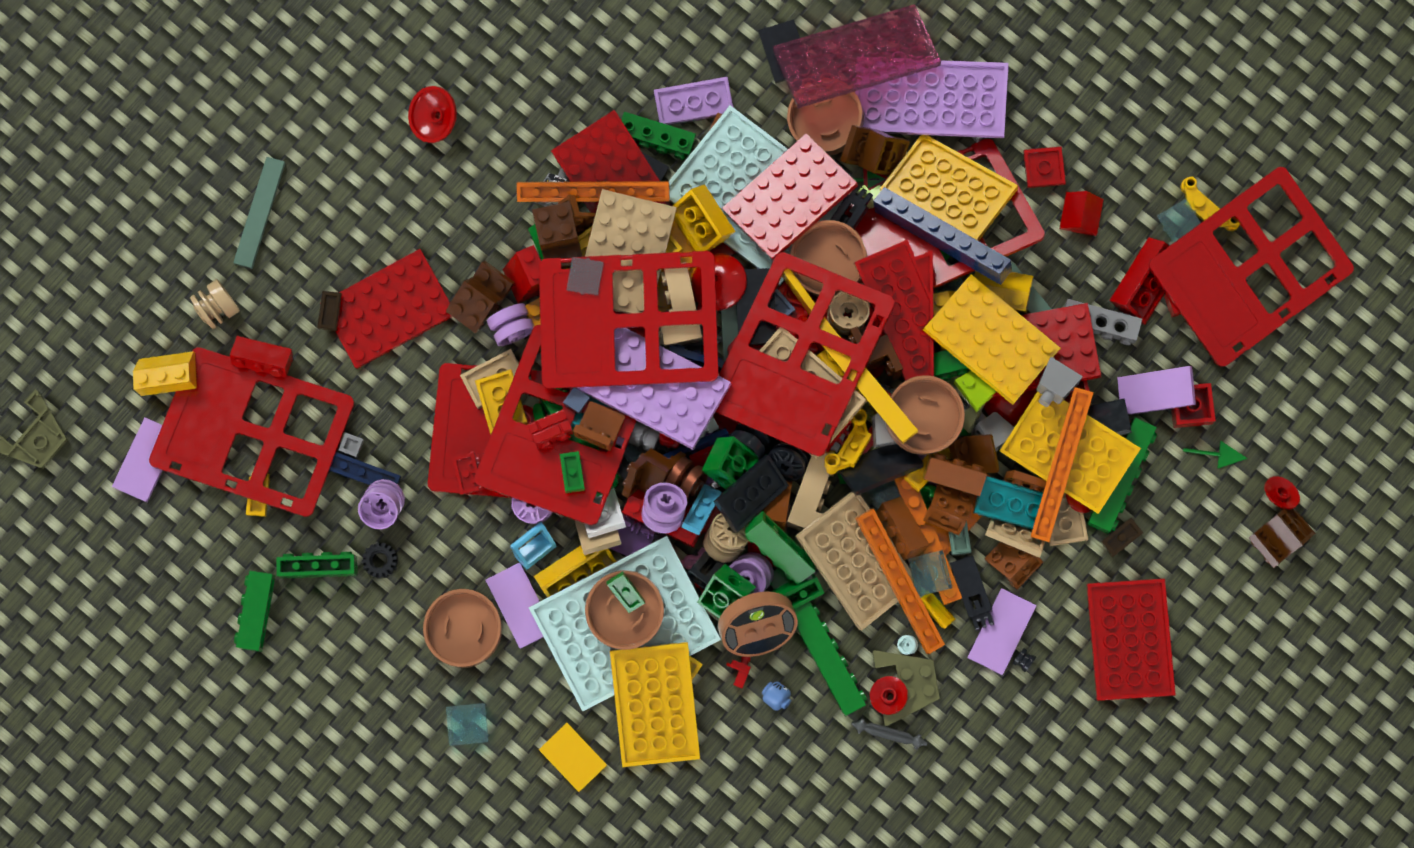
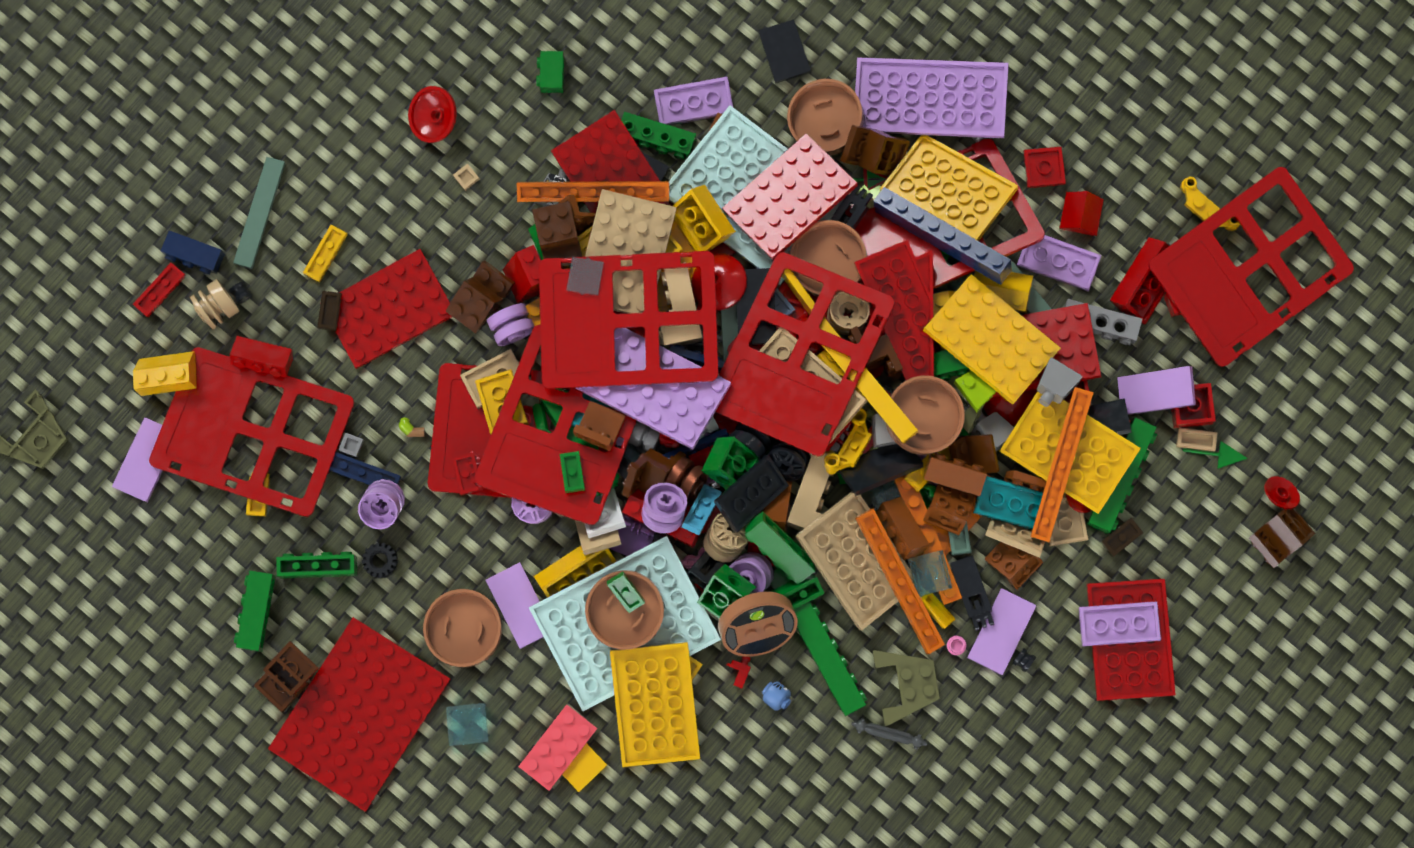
medium azure tile [510,522,557,570] -> none
red brick [527,410,573,449] -> none
sand blue tile [563,388,590,414] -> none
clear pink plate [773,4,941,109] -> none
red dish [870,676,908,715] -> none
light aqua tile [897,635,918,655] -> none
clear light blue piece [1157,199,1201,242] -> none
none -> red plate [133,263,186,318]
none -> dark blue brick [161,231,225,275]
none -> black wheel [229,281,253,305]
none -> reddish brown bracket [254,641,319,712]
none -> red plate [268,617,451,812]
none -> yellow tile [303,225,348,283]
none -> arm [399,417,425,437]
none -> tan plate [453,163,480,191]
none -> coral plate [518,704,598,791]
none -> green brick [536,51,564,93]
none -> bright pink plate [947,636,966,655]
none -> lavender tile [1016,235,1102,292]
none -> lavender tile [1078,601,1161,647]
none -> tan tile [1176,427,1217,452]

